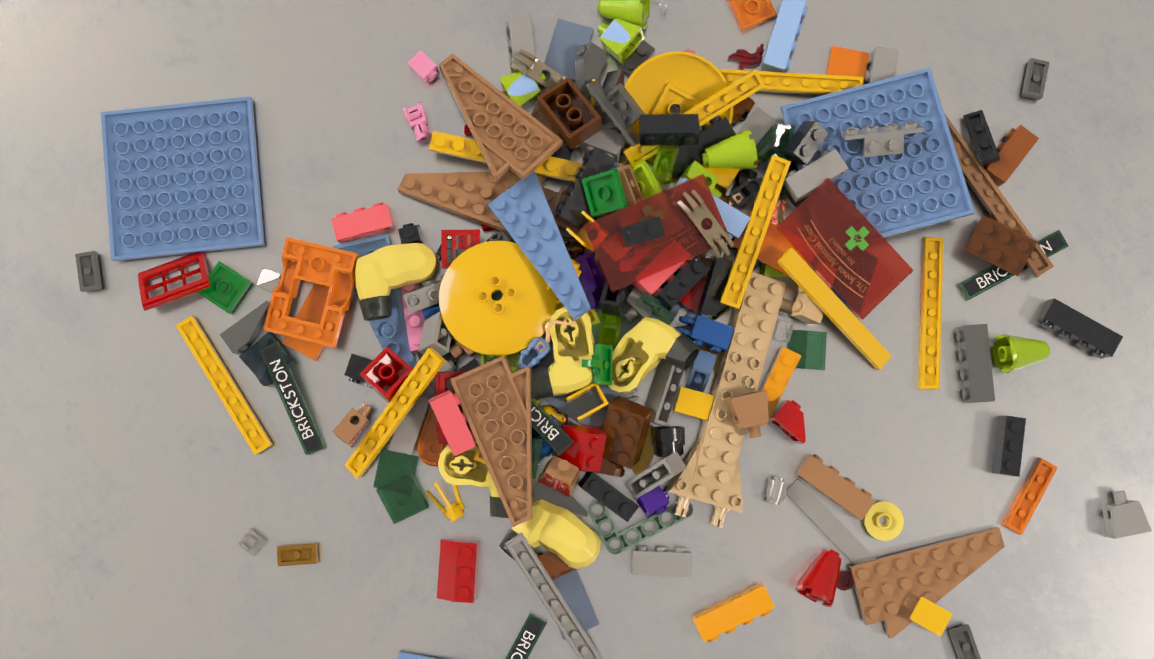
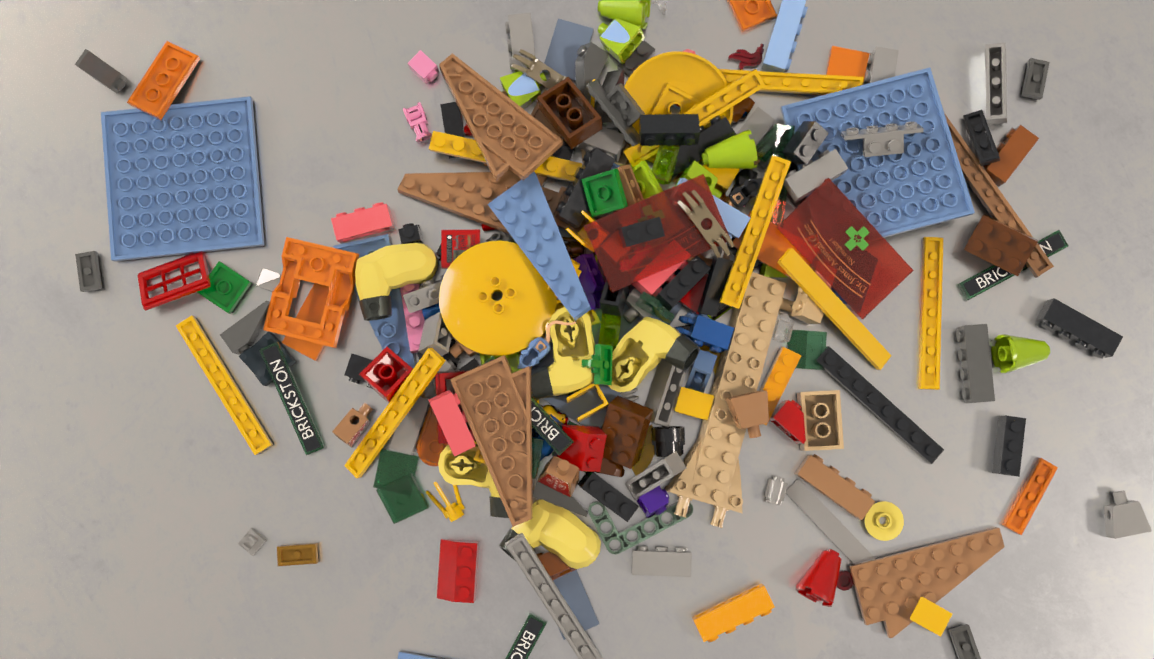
none -> dark grey slope [75,49,127,94]
none -> orange tile [127,41,200,120]
none -> black tile [440,102,465,160]
none -> tan brick [797,390,844,451]
none -> black plate [814,346,944,464]
none -> light grey brick [985,43,1007,125]

